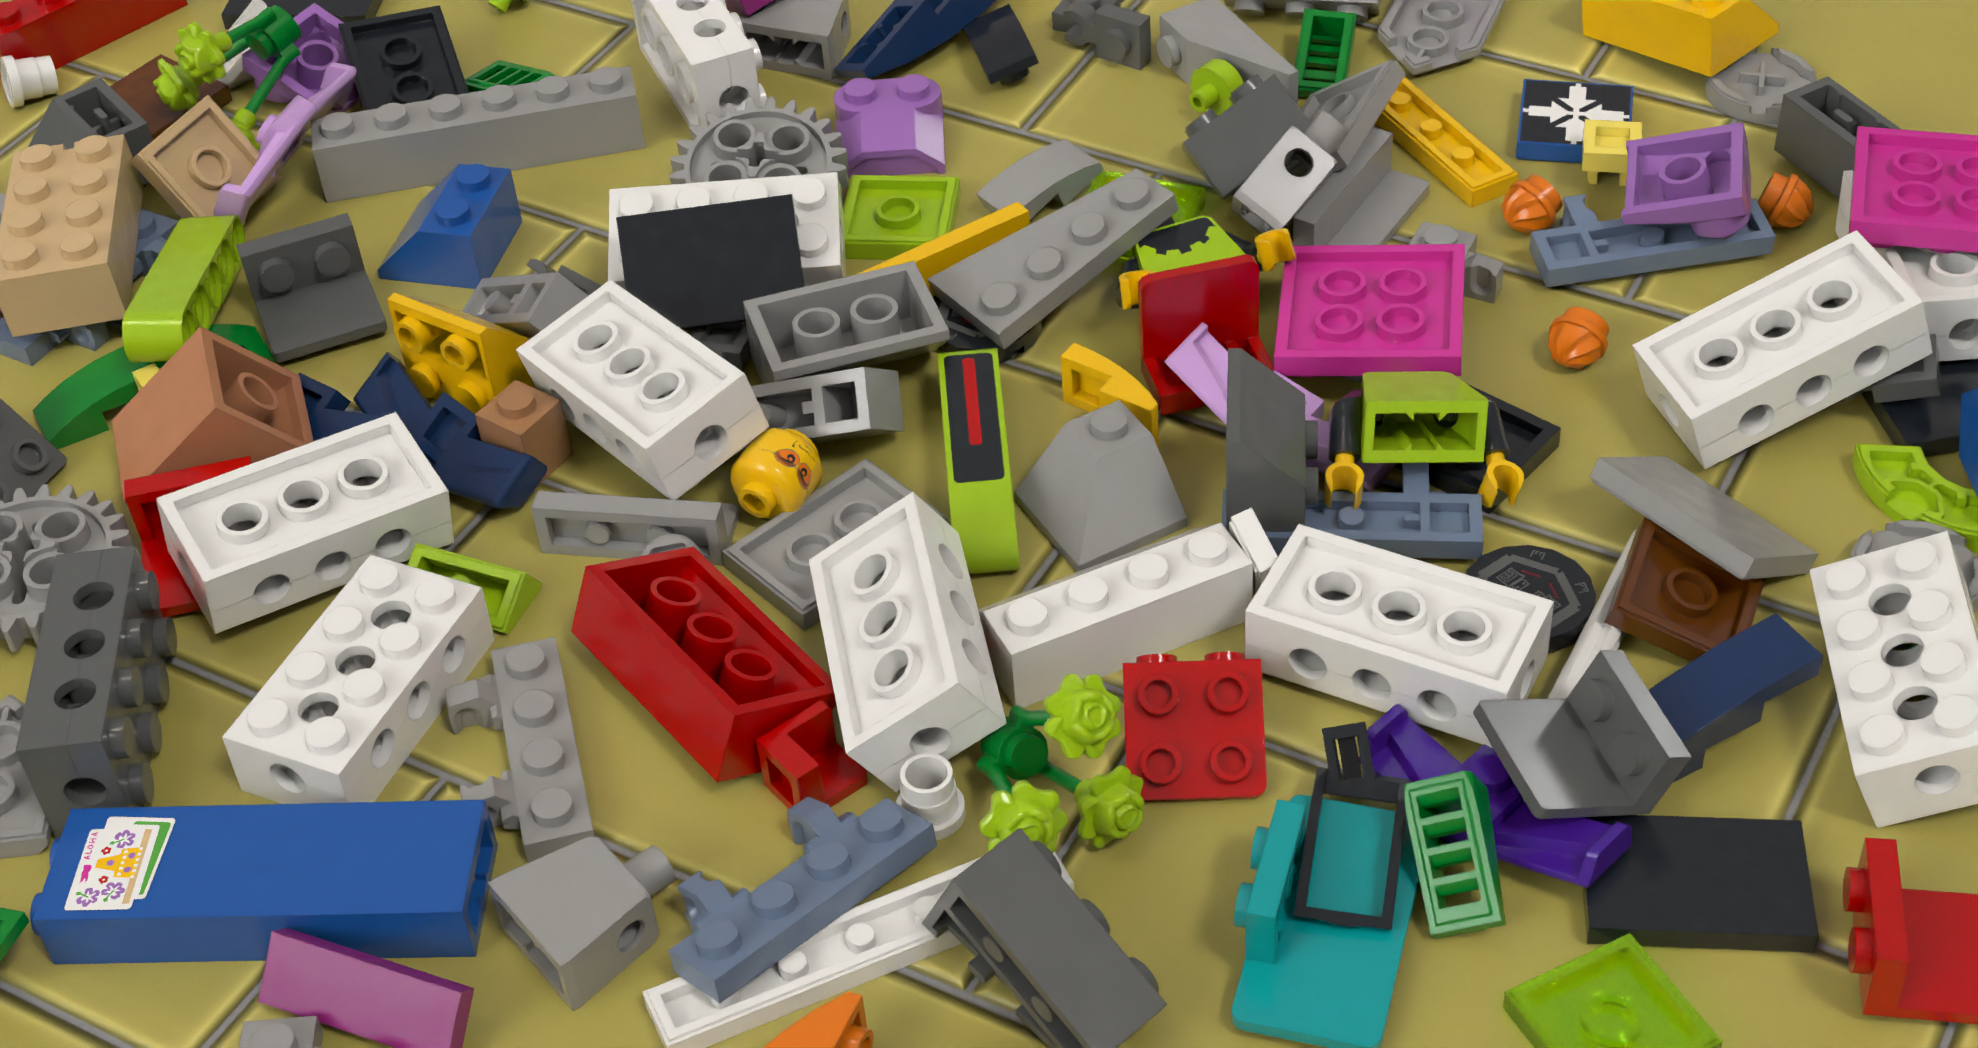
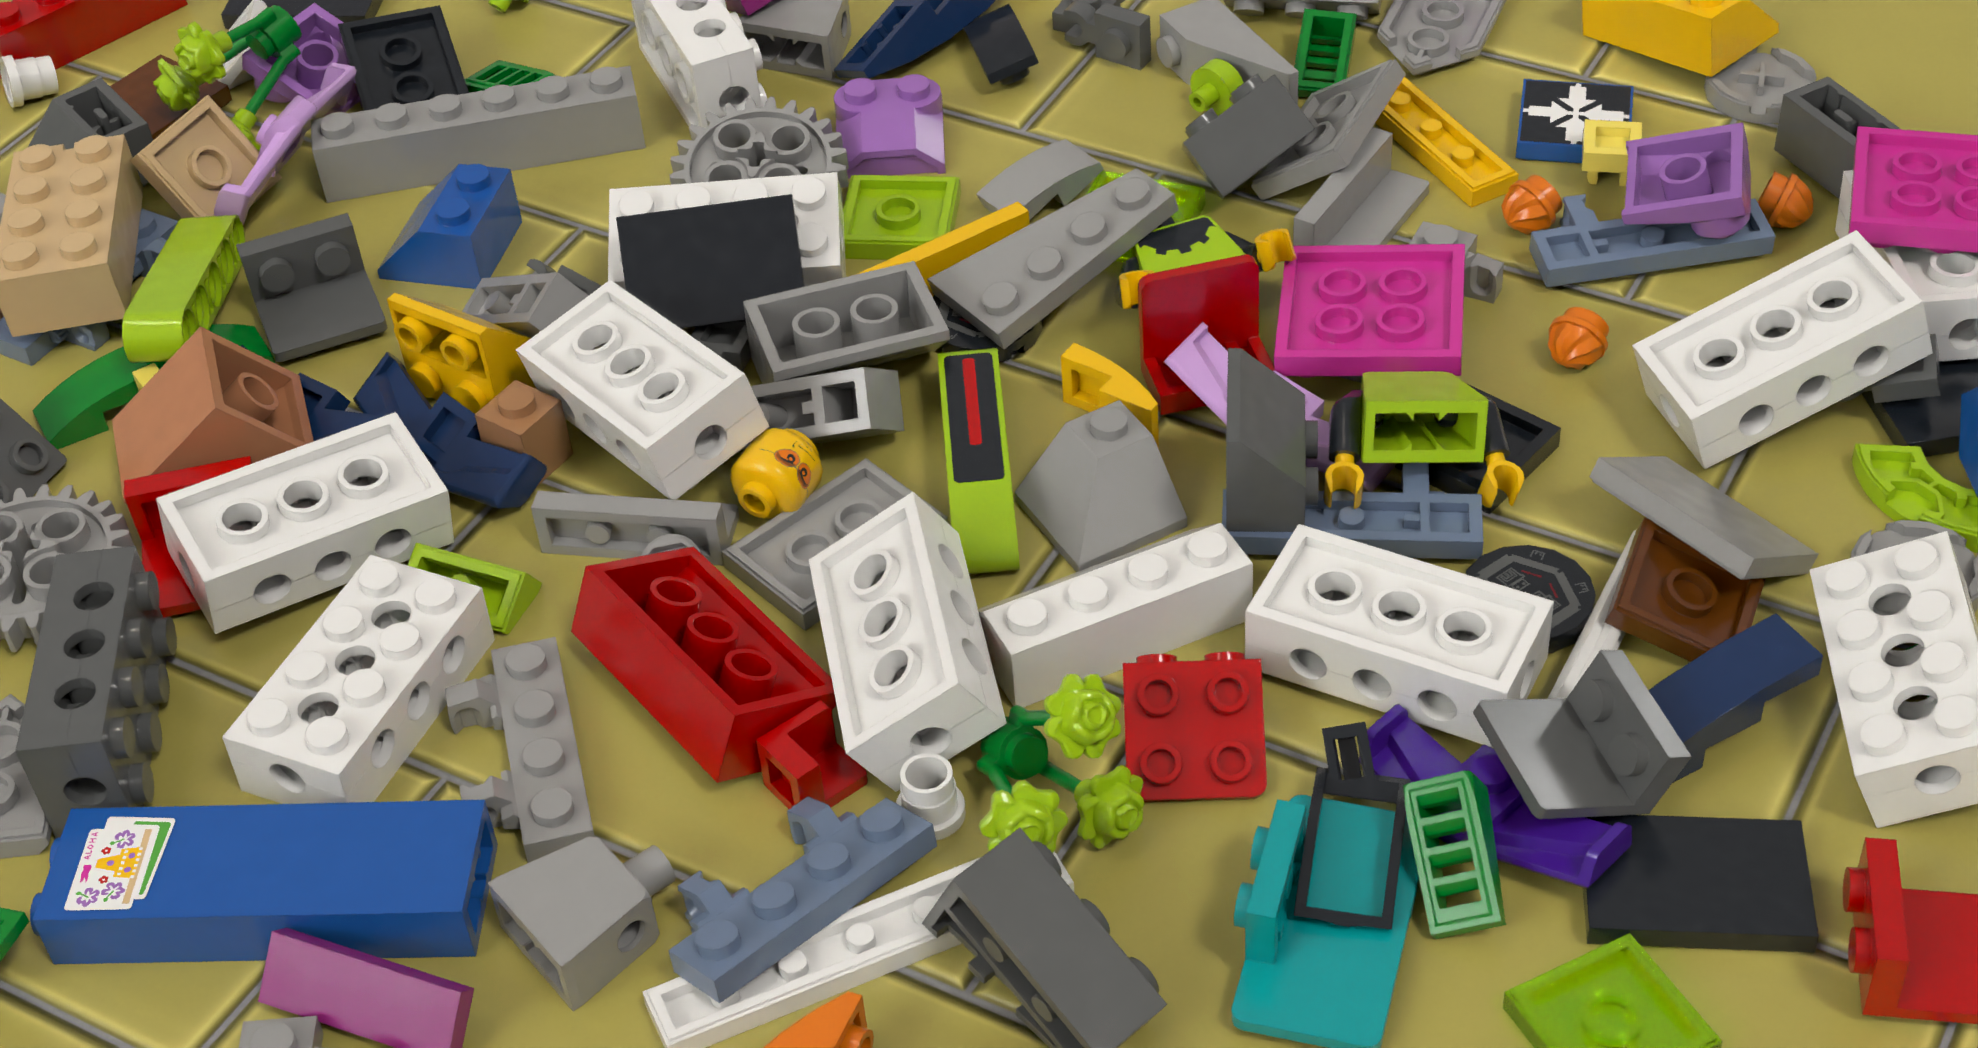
white tile [1229,508,1278,593] -> none
torso [1230,111,1349,234] -> none

